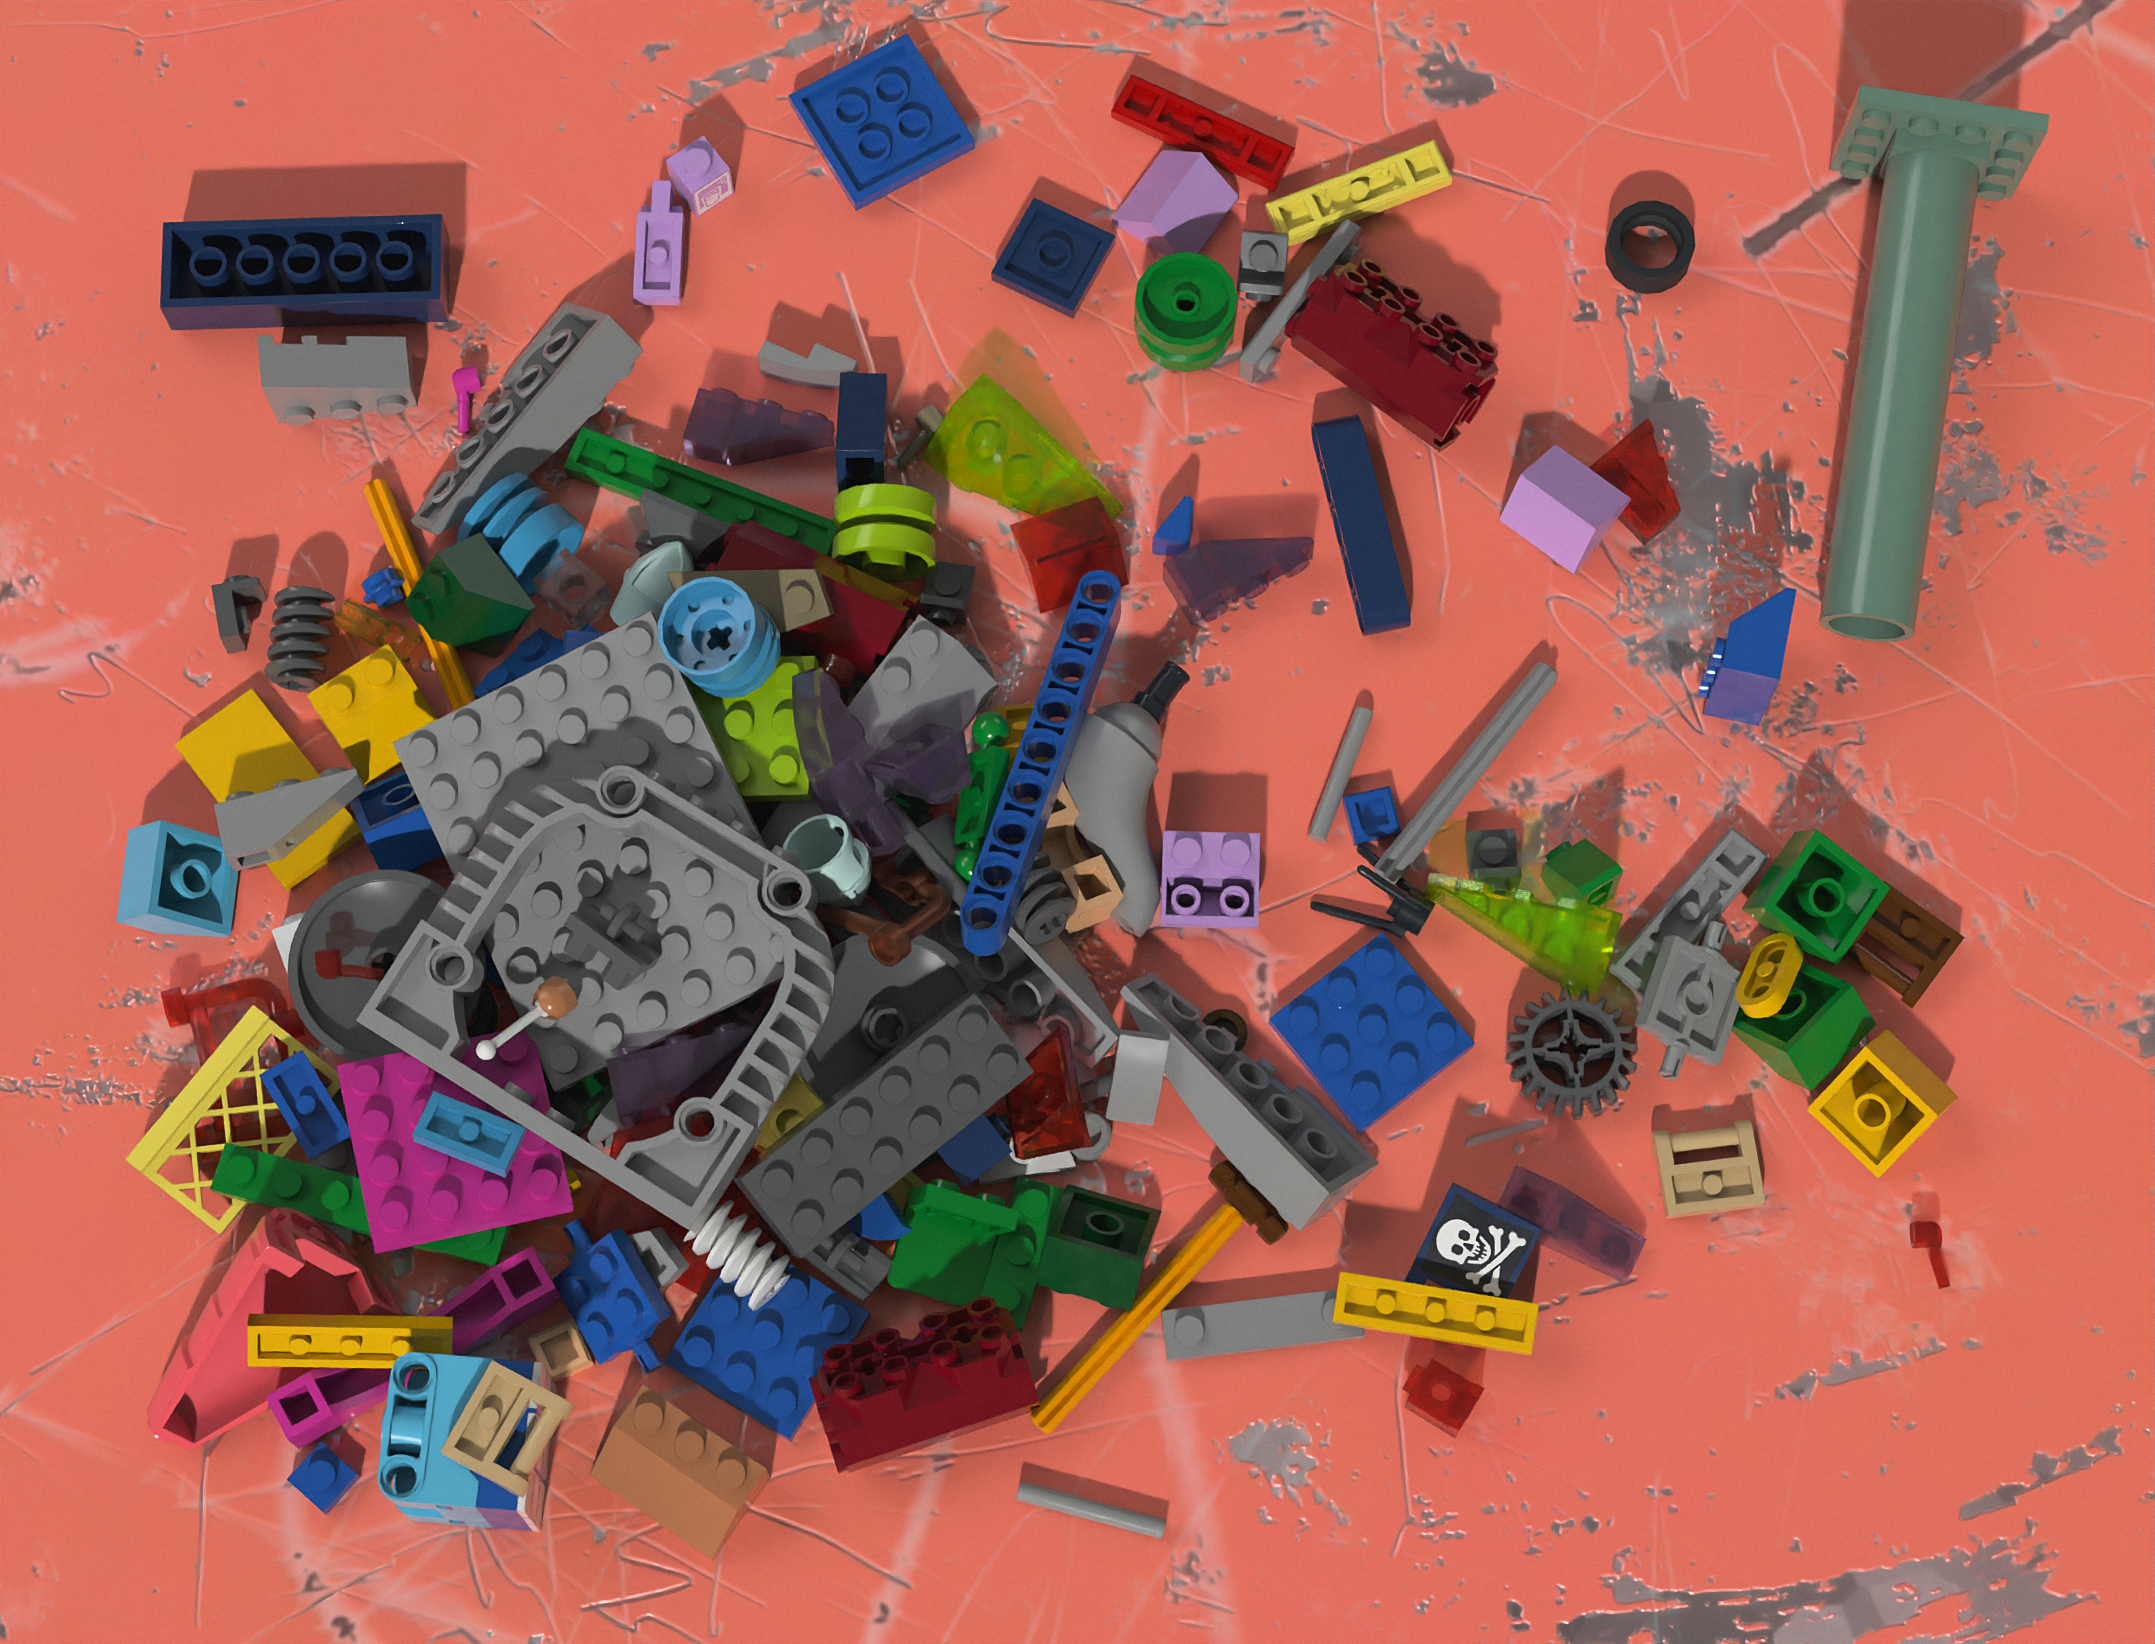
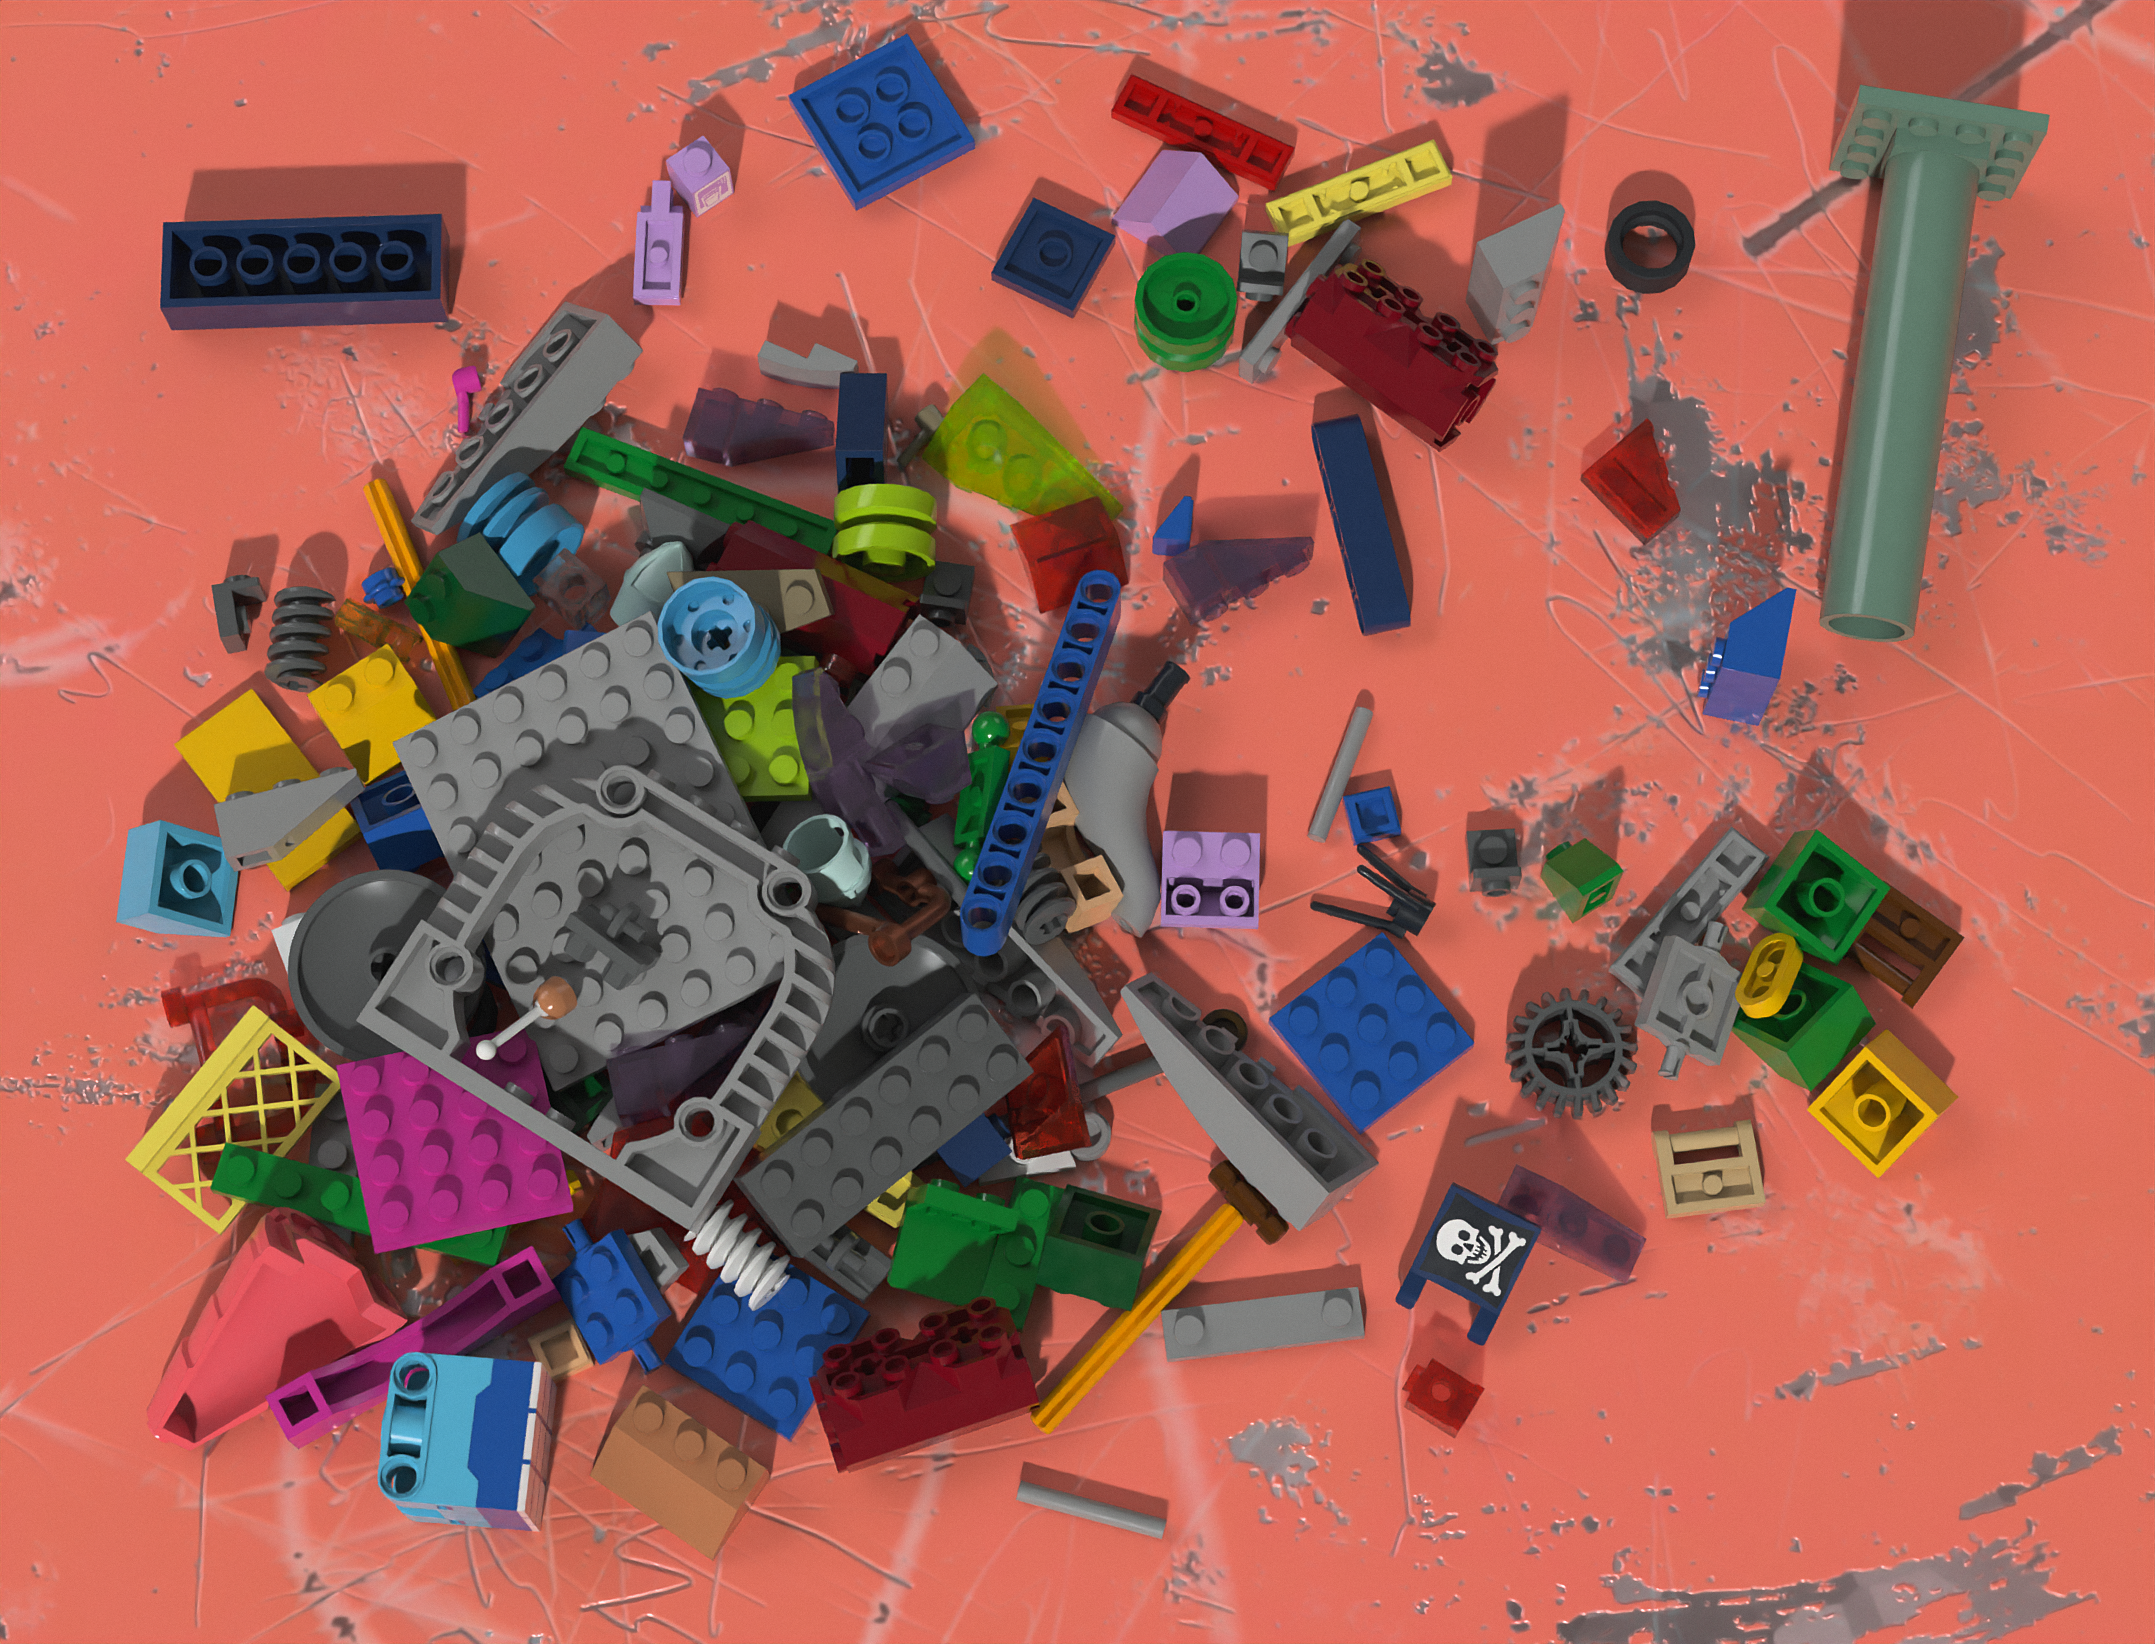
yellow plate [247,1314,453,1369] -> none
light grey wedge [257,335,417,426] -> none
blue plate [259,1050,351,1161] -> none
blue plate [287,1442,360,1515] -> none
clear red hand [315,949,385,981] -> none
dark azure plate [412,1091,526,1178] -> none
tan plate [440,1360,574,1498] -> none
blue tile [846,1192,912,1240] -> none
light grey slope [1104,1029,1169,1126] -> none
yellow plate [1332,1271,1539,1356] -> none
light grey axle [1373,662,1558,885] -> none
clear neon green wedge [1424,872,1623,995] -> none
lavender slope [1499,444,1632,575] -> none
clear red hand [1909,1221,1951,1289] -> none
none -> light grey slope [1465,203,1565,345]

